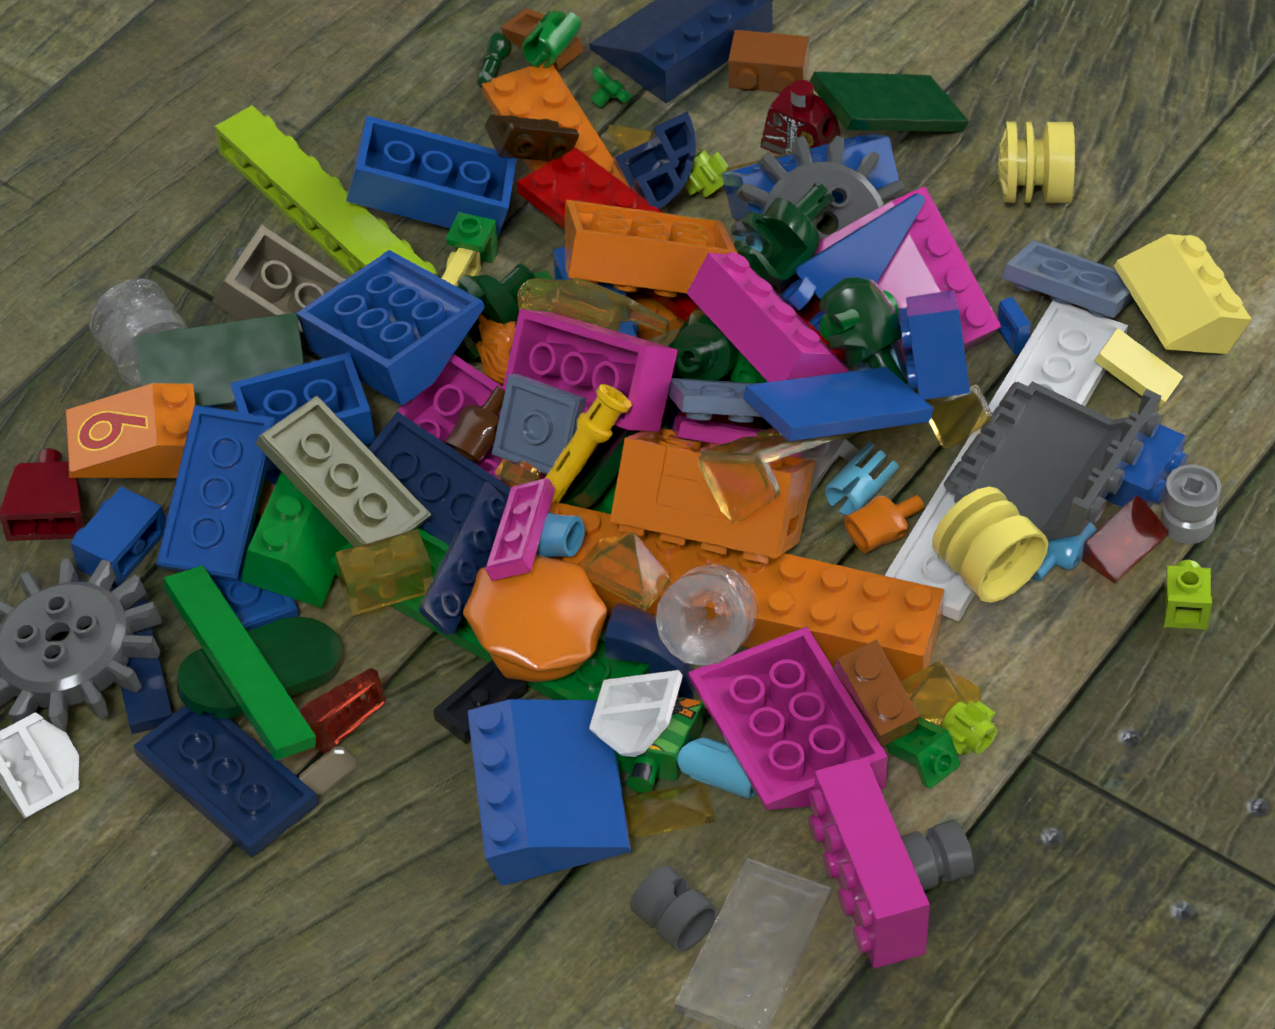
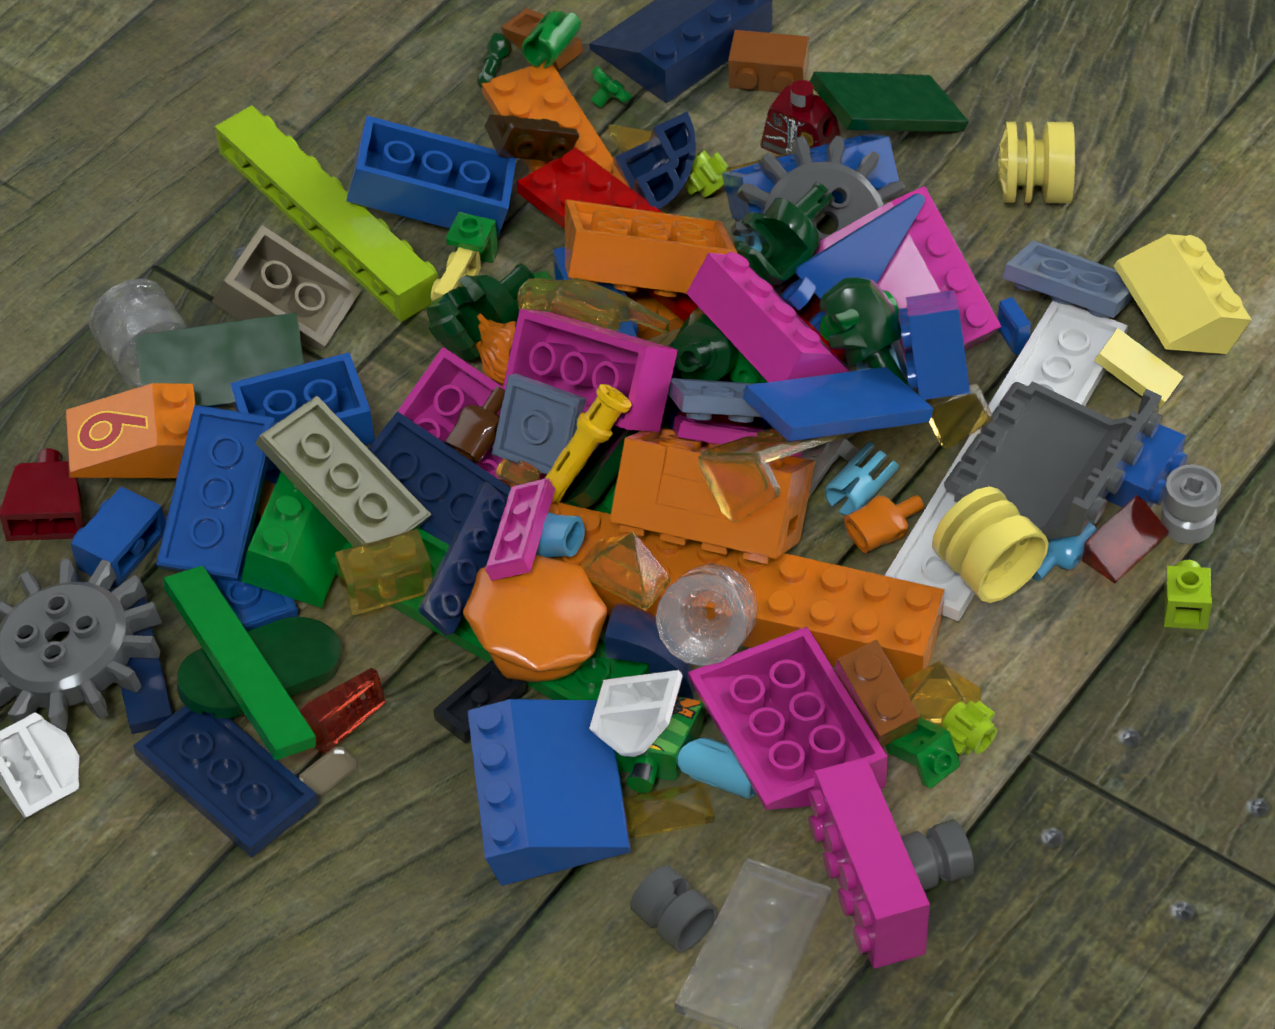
blue slope [297,250,485,406] -> none

